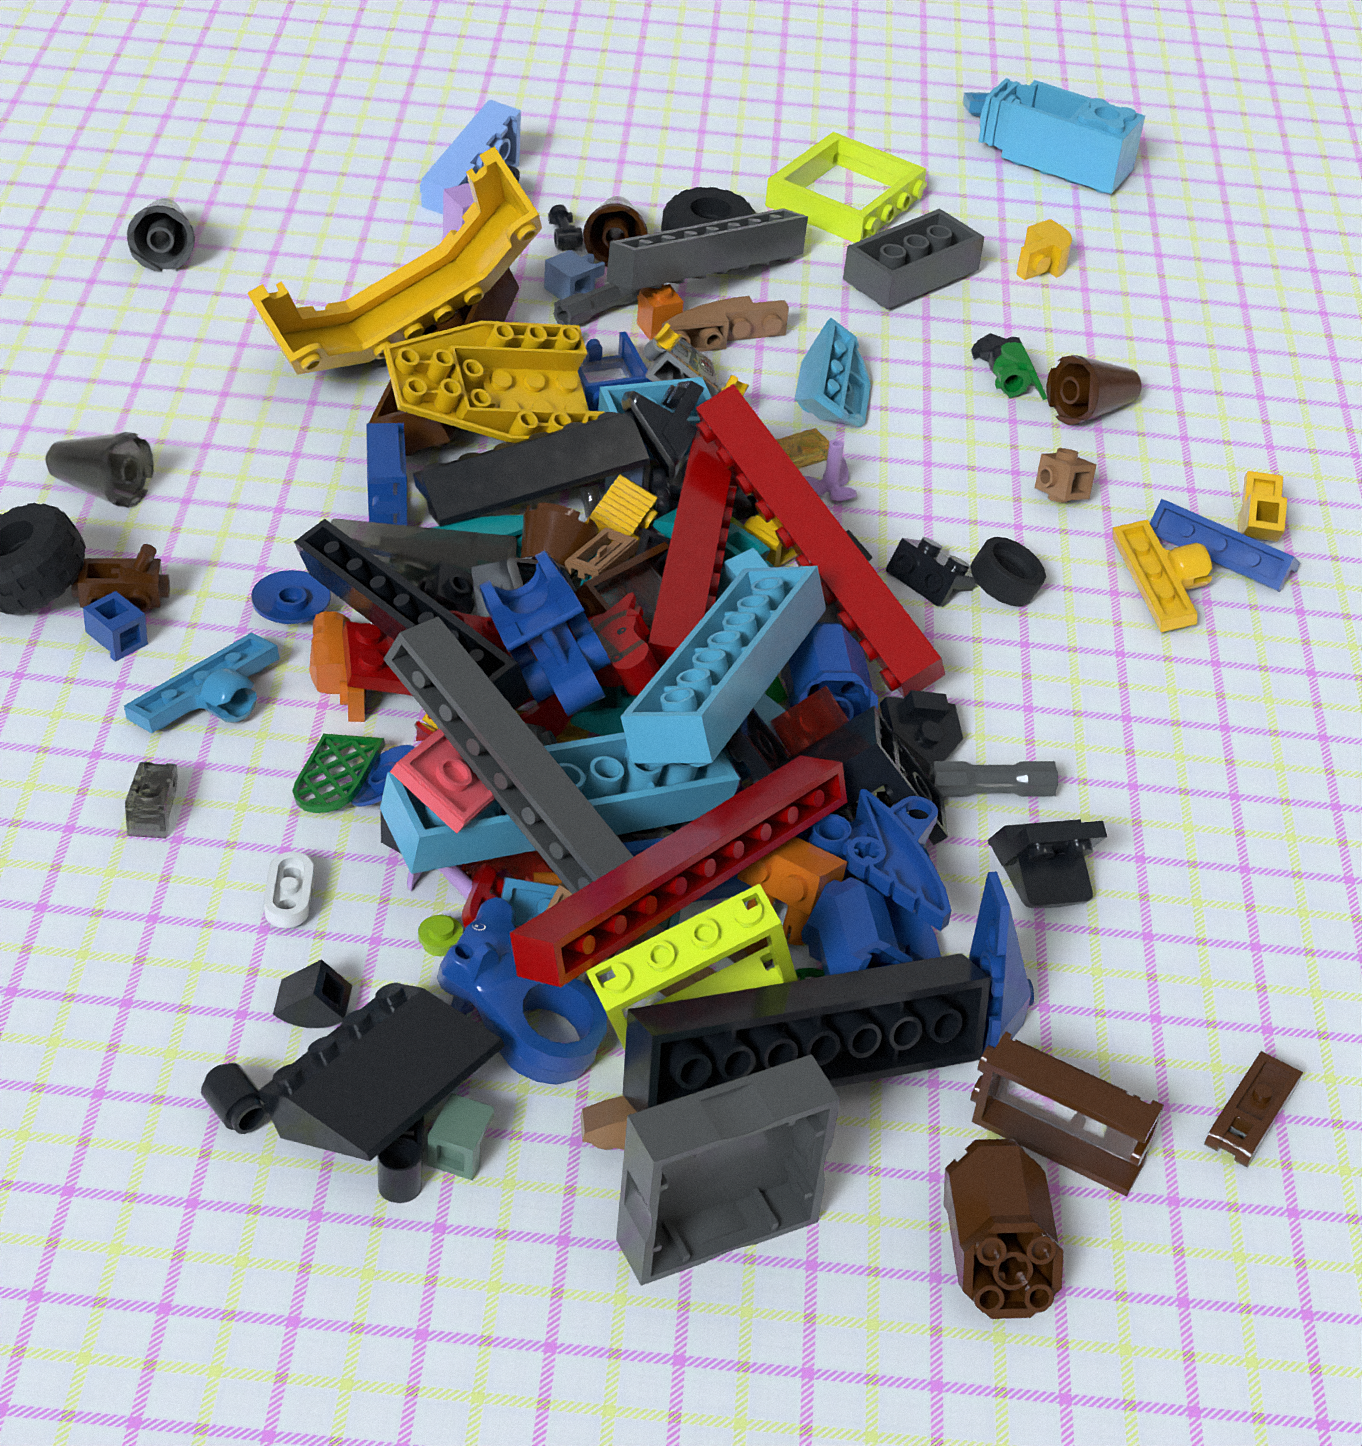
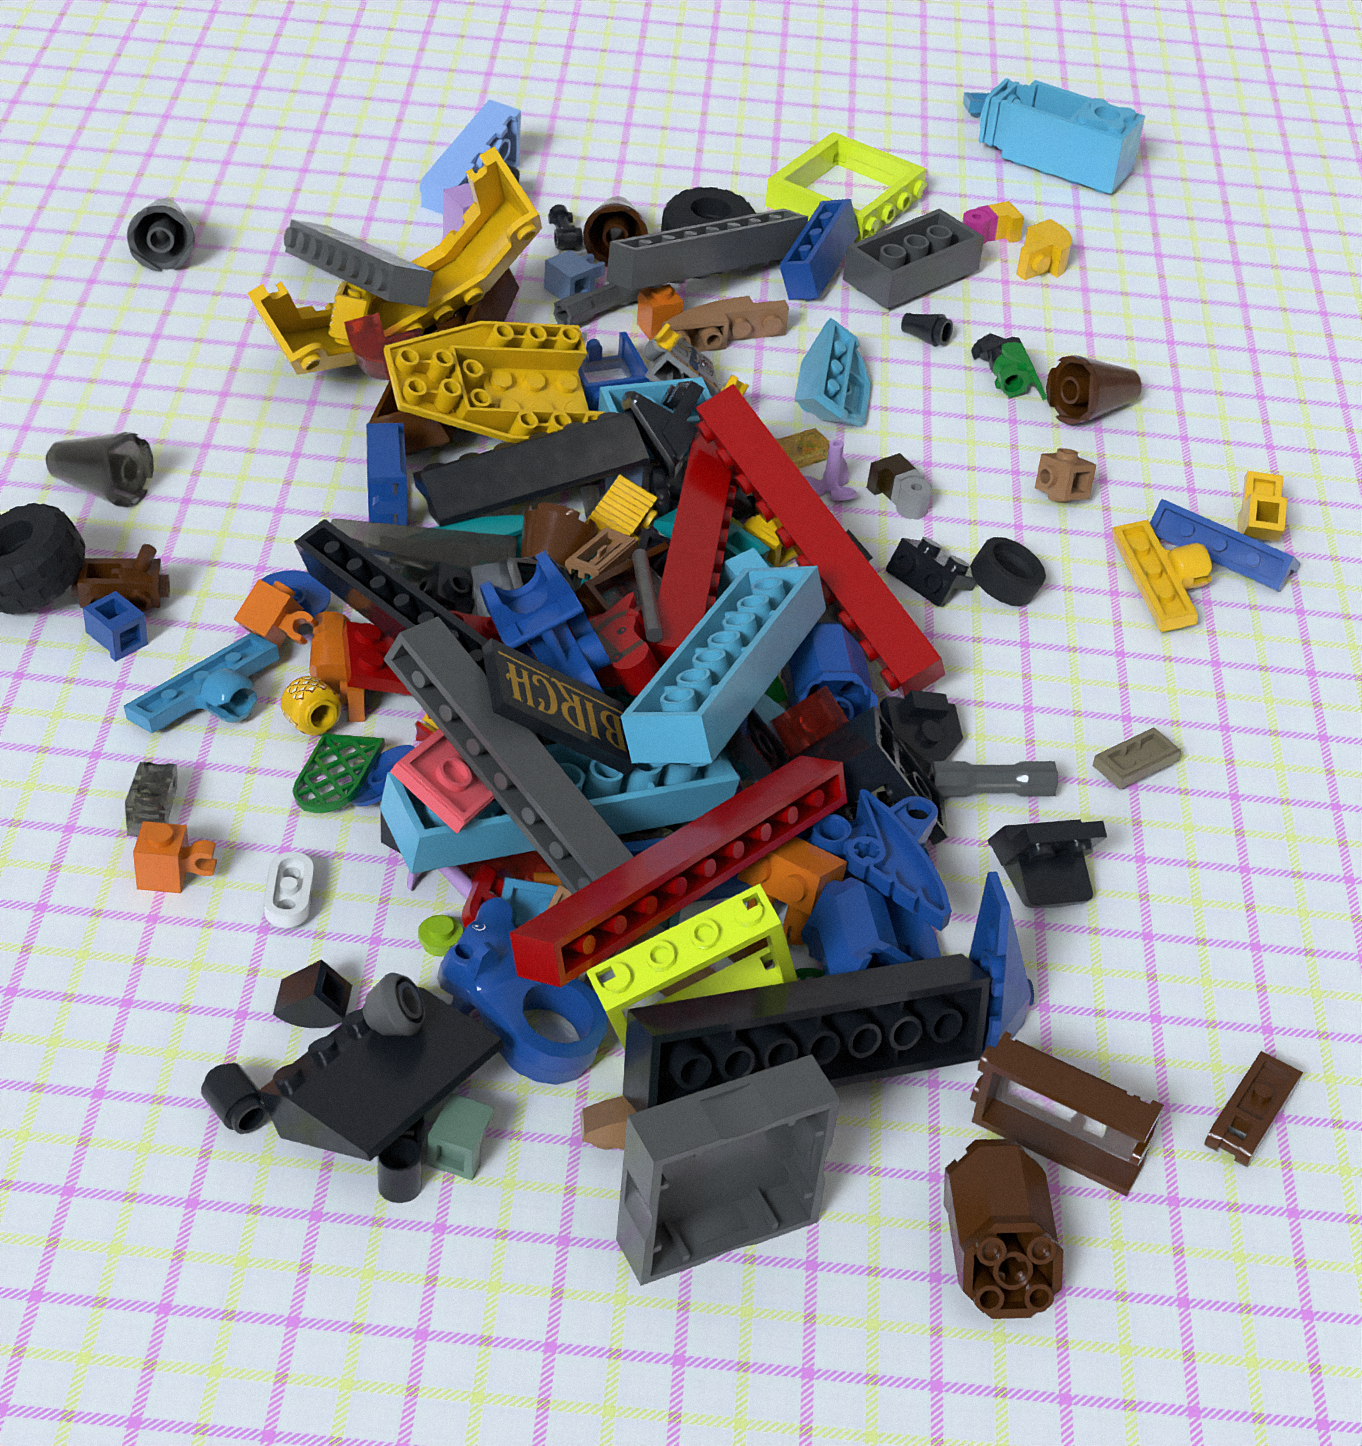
none -> orange brick [133,821,217,893]
none -> orange brick [234,579,318,649]
none -> yellow head [281,676,342,736]
none -> dark grey brick [284,219,433,307]
none -> yellow brick [328,281,373,346]
none -> clear red brick [344,313,422,380]
none -> dark grey cone [363,972,425,1036]
none -> black tile [482,638,638,775]
none -> flat silver bar [632,549,663,642]
none -> blue brick [779,199,859,301]
none -> leg [866,453,932,519]
none -> black cone [901,313,953,347]
none -> leg [962,201,1024,244]
none -> dark tan plate [1092,727,1181,790]

